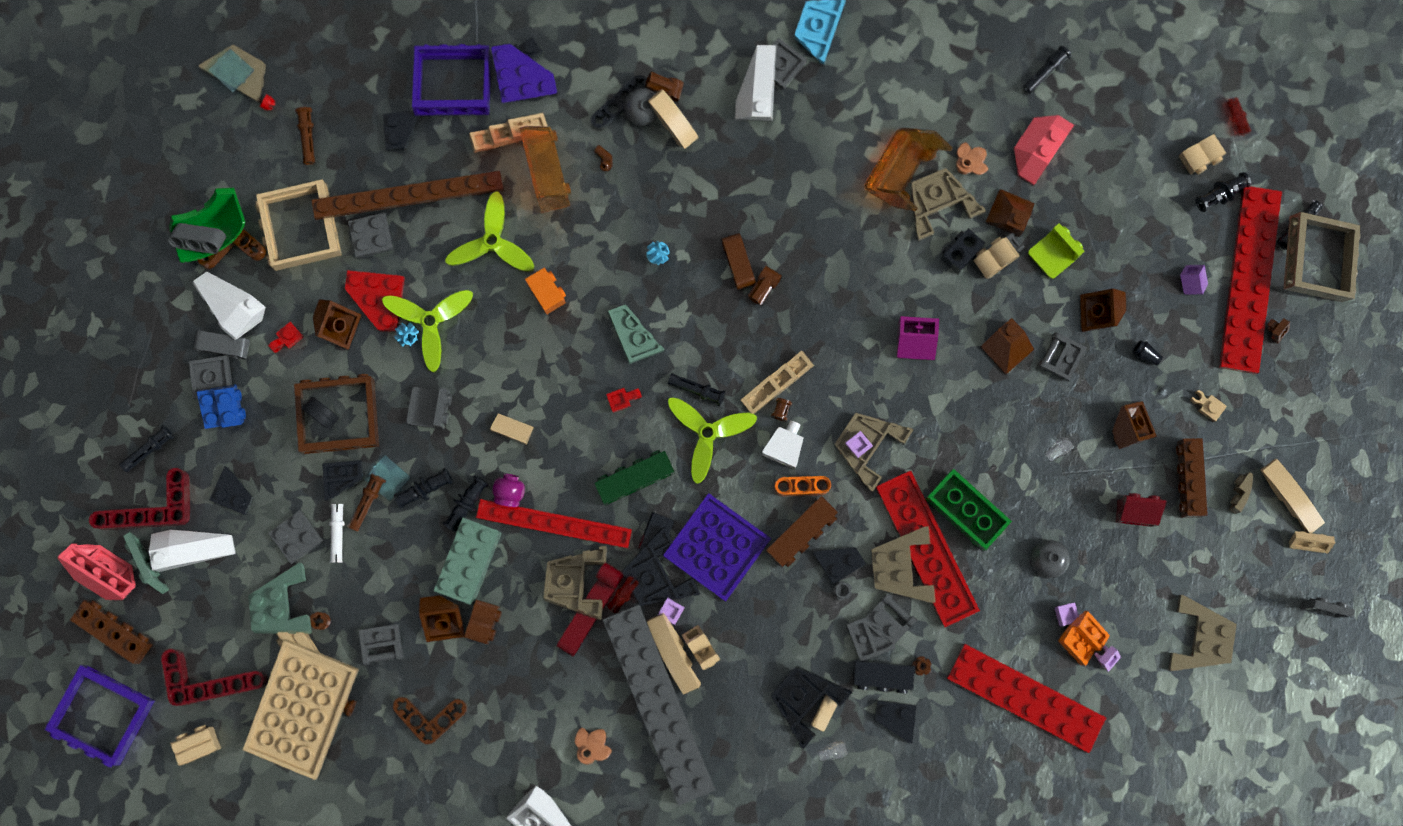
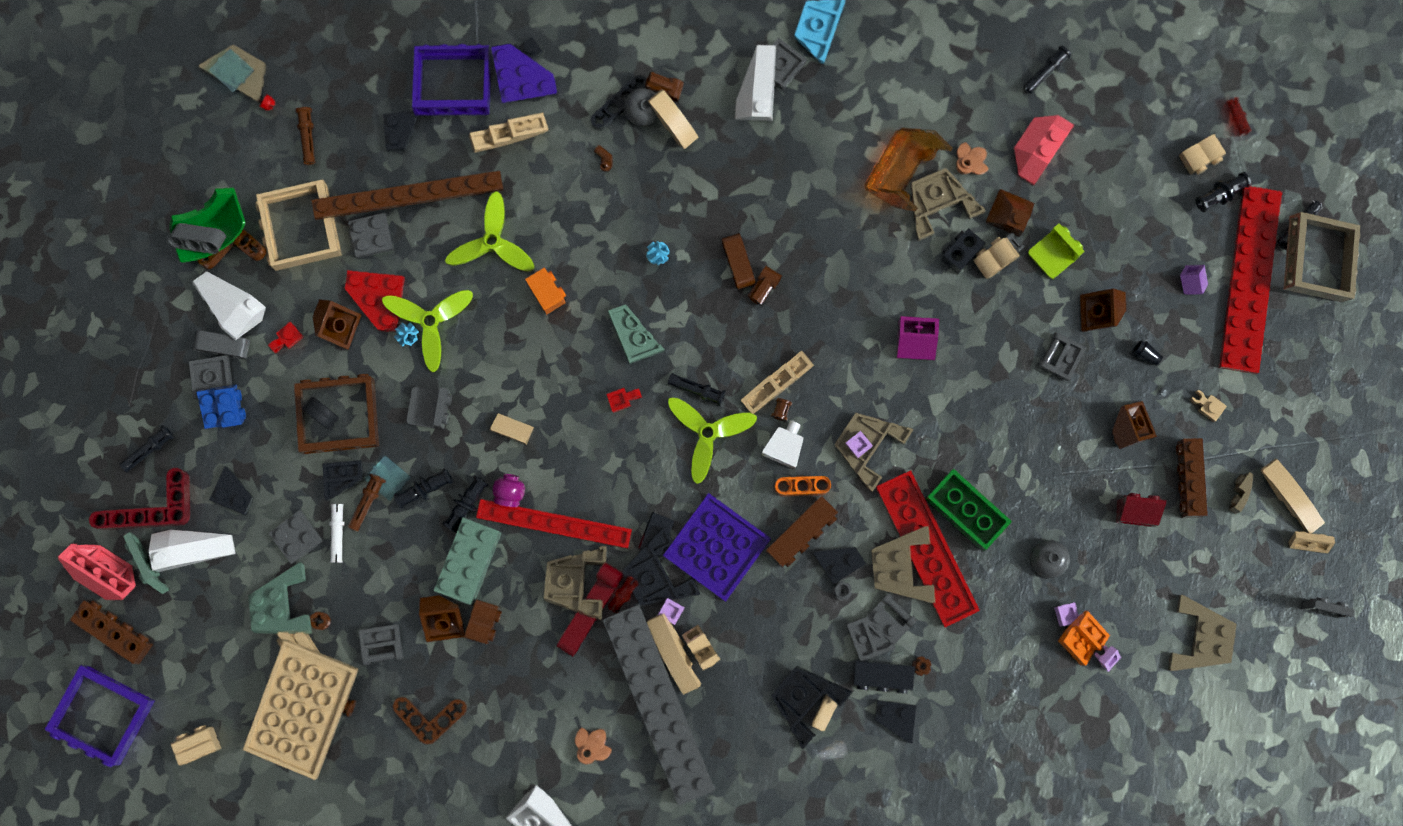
dark red beam [161,649,269,706] -> none
clear orange windscreen [519,126,571,213] -> none
dark green brick [594,450,675,506] -> none
red plate [947,644,1106,753] -> none
reddish brown slope [980,318,1034,375] -> none
clear cone [1044,435,1074,462] -> none
reddish brown tile [1267,318,1290,344] -> none

